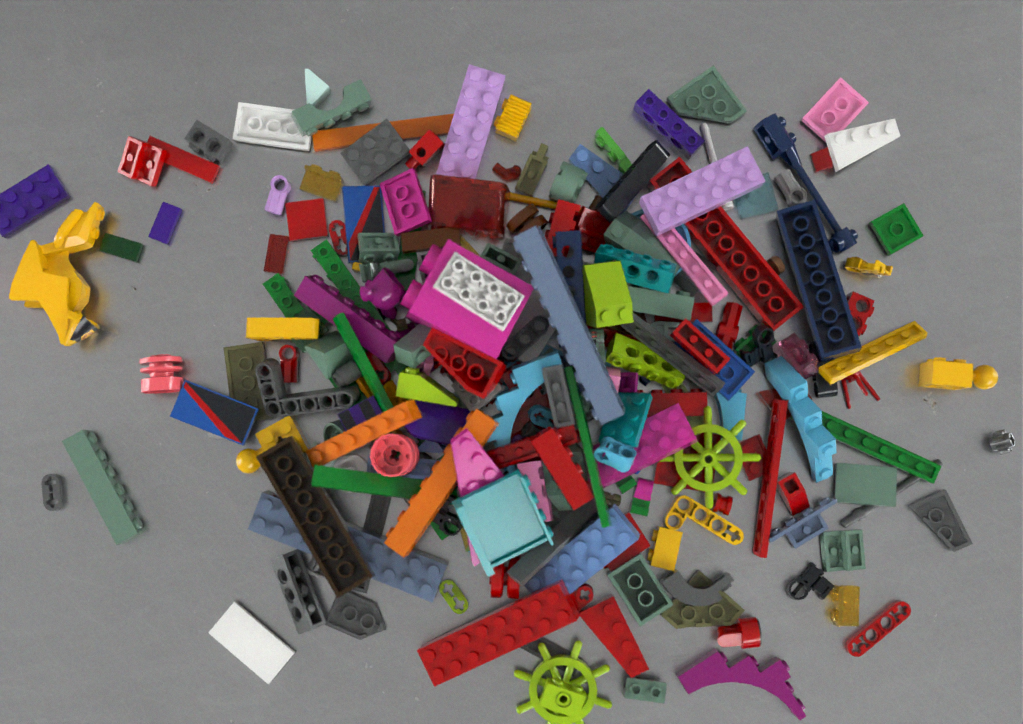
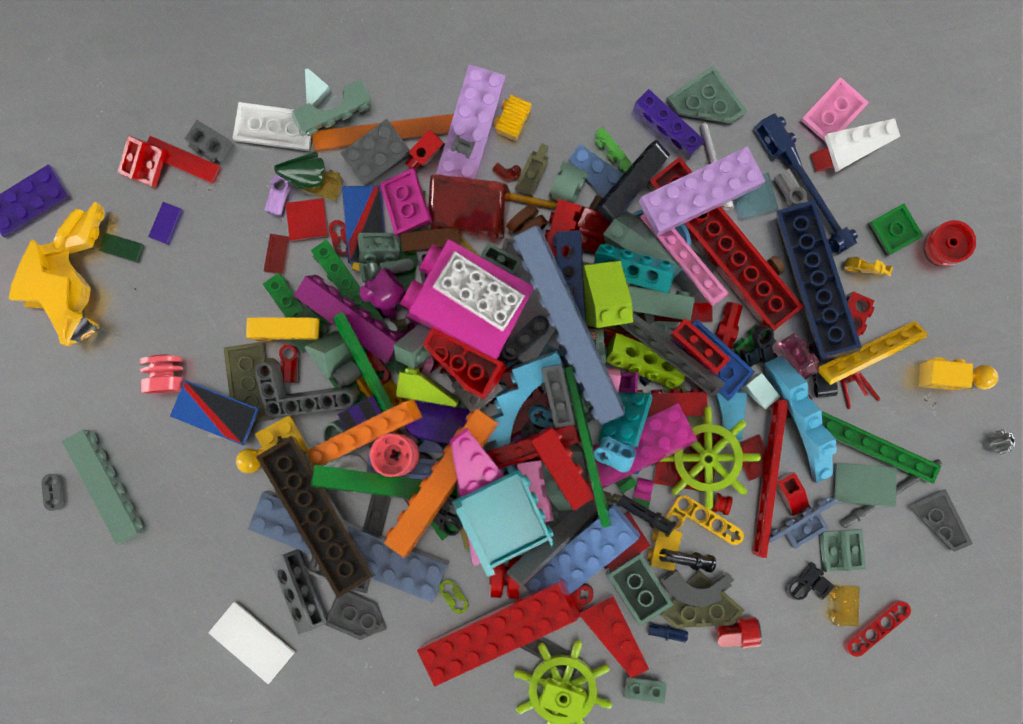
magenta arch [675,648,806,720] -> none
none -> dark green hat [274,152,325,189]
none -> dark grey bush [451,134,475,159]
none -> black pin [617,494,677,537]
none -> dark blue axle [648,622,688,643]
none -> black pin [659,548,716,573]
none -> light aqua slope [741,373,780,409]
none -> red wheel [924,220,976,267]

